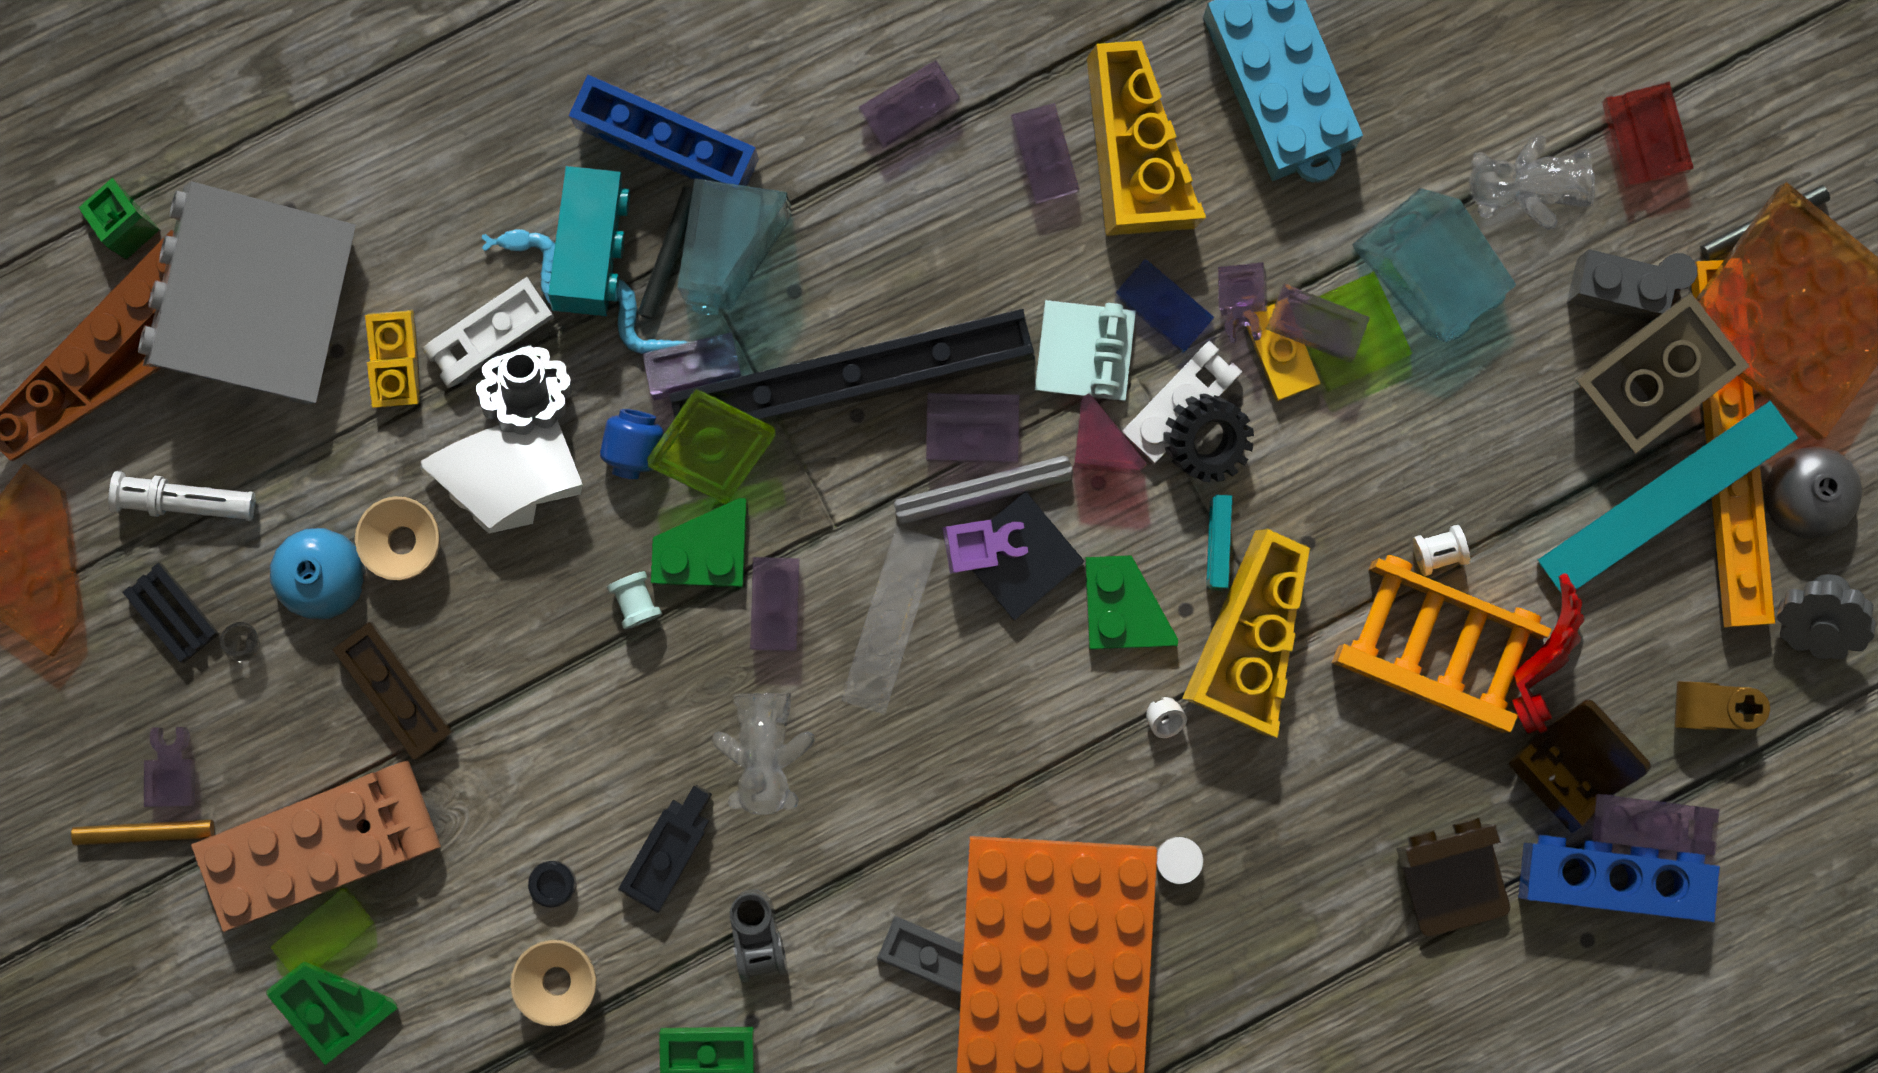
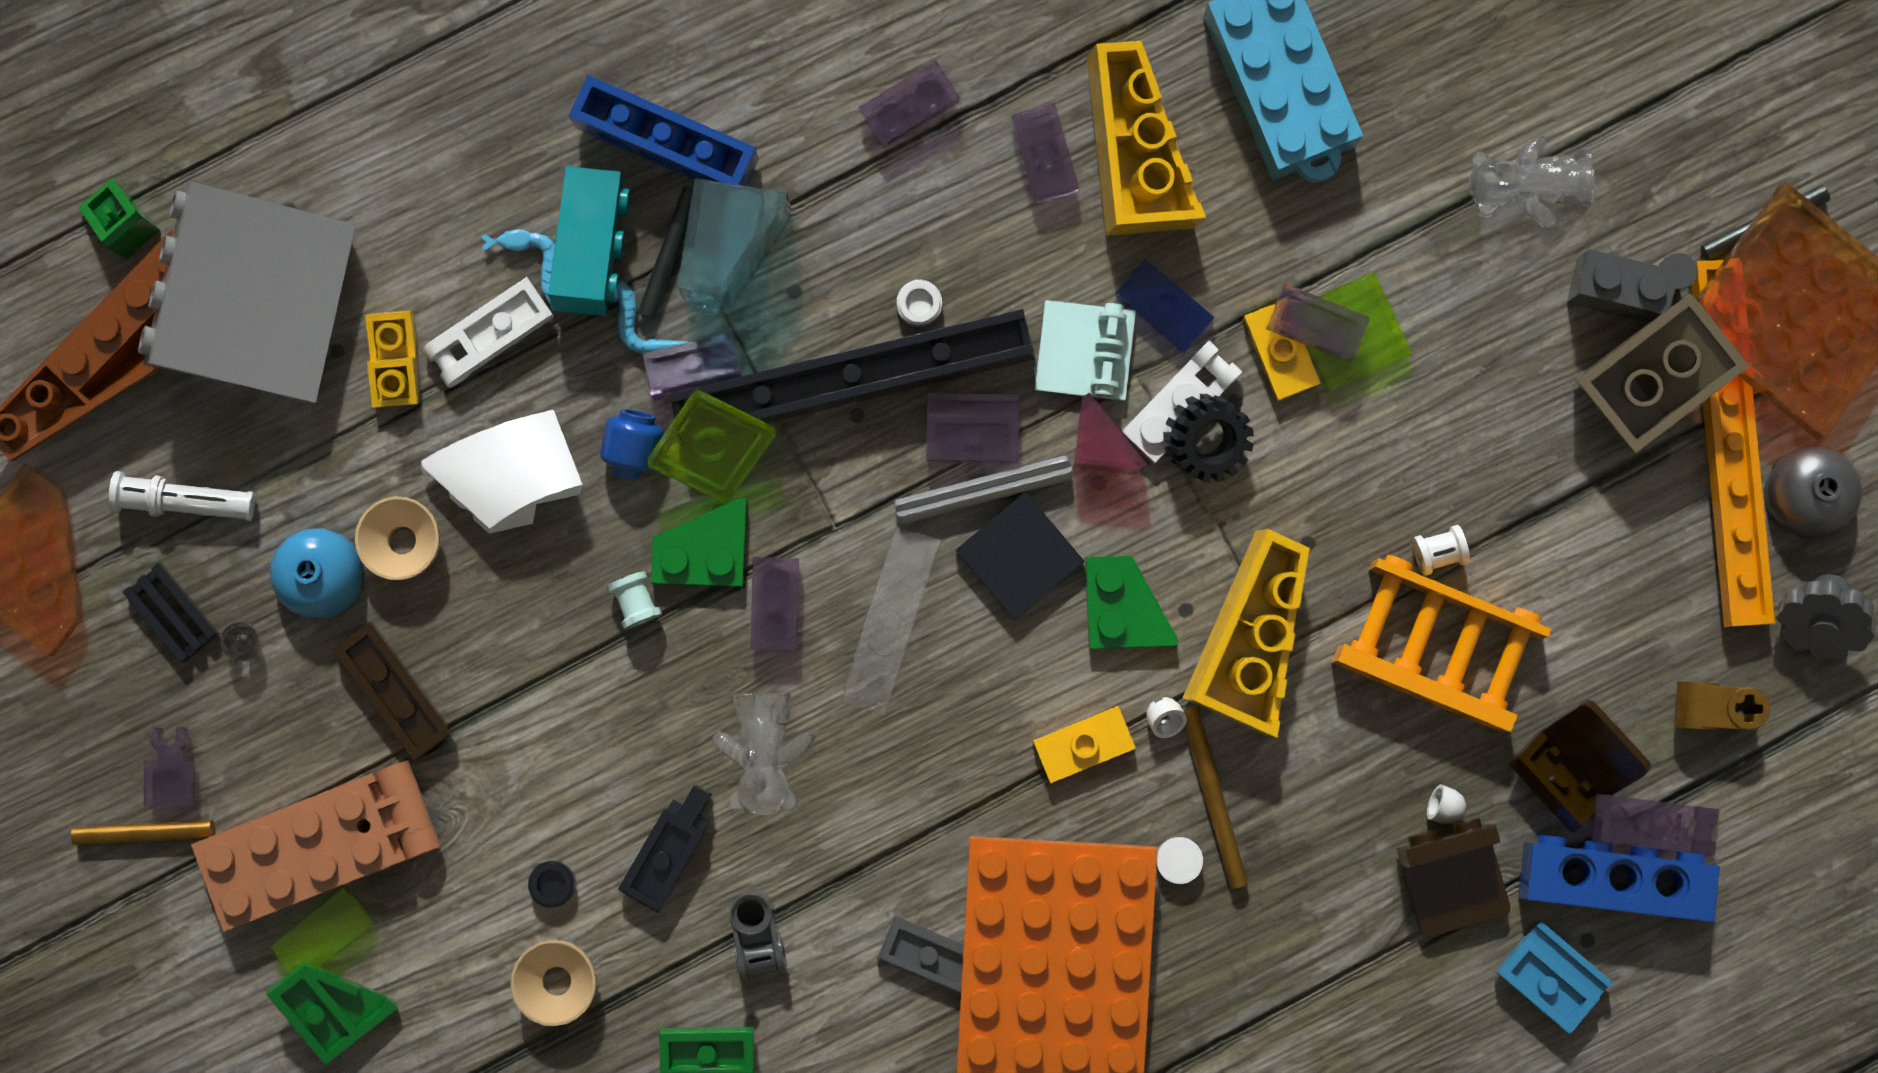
plant [476,345,572,435] -> none
medium lavender plate [942,520,1028,573] -> none
teal tile [1206,495,1232,591] -> none
clear purple plate [1218,262,1267,343] -> none
clear light blue slope [1352,188,1516,343] -> none
red plant [1512,573,1584,734] -> none
teal tile [1537,401,1798,595] -> none
clear red plate [1602,82,1694,188] -> none
none -> white tile [897,280,942,327]
none -> yellow plate [1033,706,1136,784]
none -> pearl gold bar [1183,706,1249,890]
none -> white hinge [1427,784,1466,825]
none -> dark azure plate [1495,920,1613,1034]

